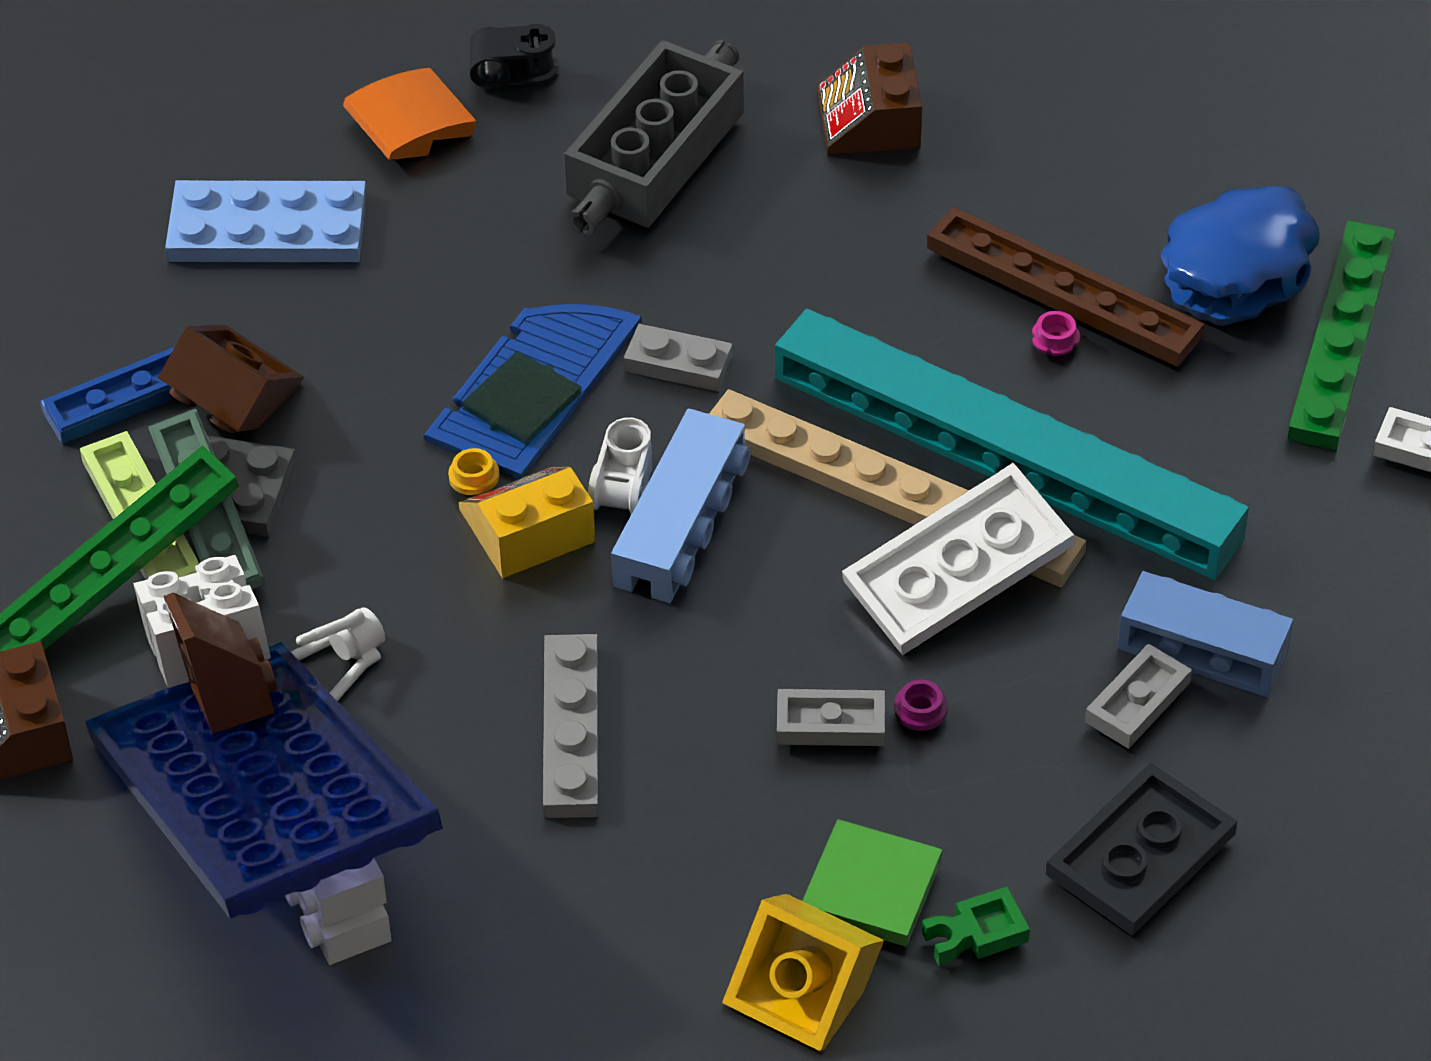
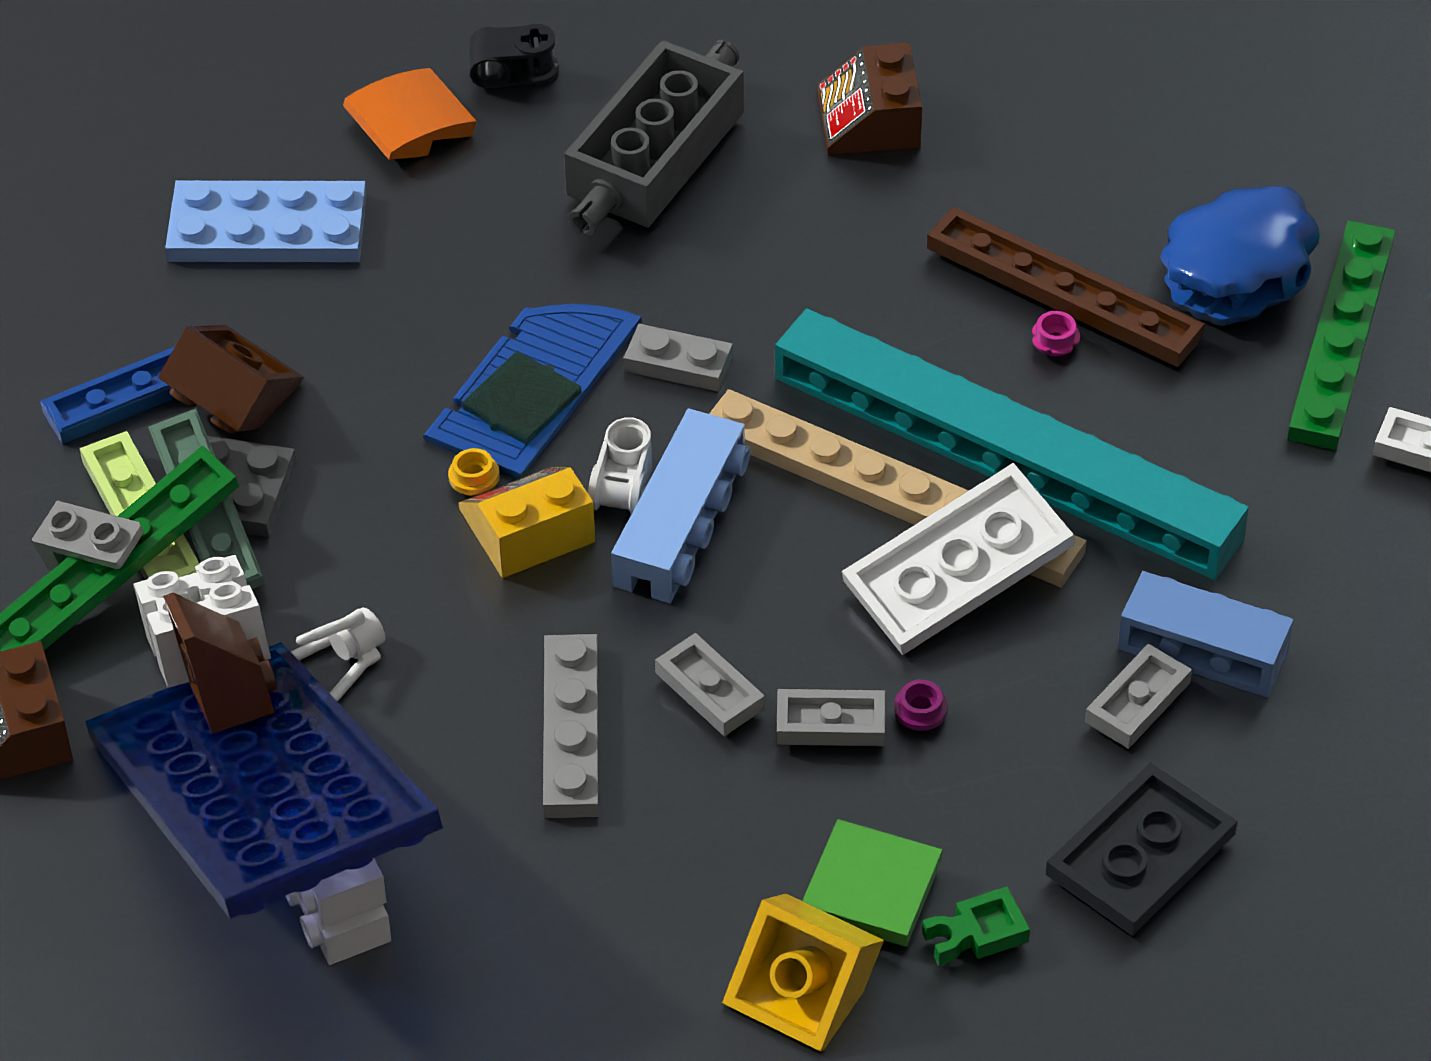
none -> light grey bracket [31,500,144,572]
none -> light grey plate [655,633,765,736]

